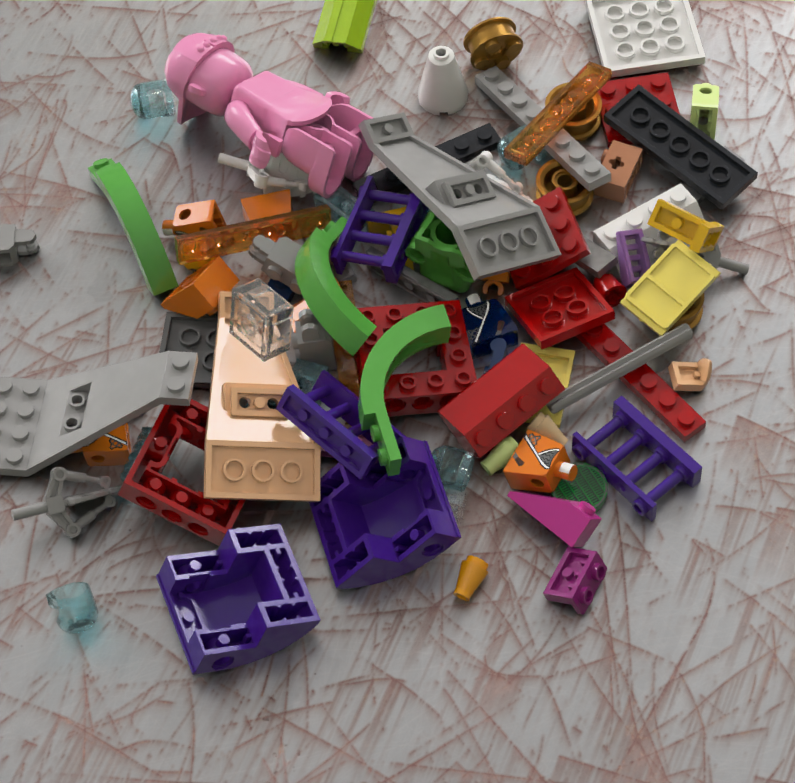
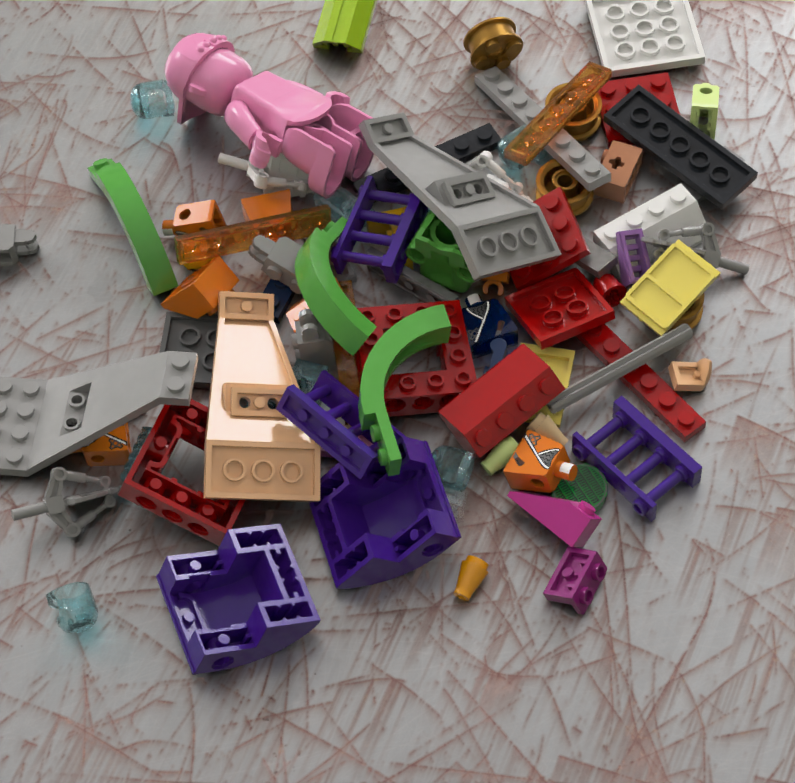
clear container [229,278,294,362] -> none
white cone [418,46,468,115] -> none
yellow bracket [647,199,724,253] -> none

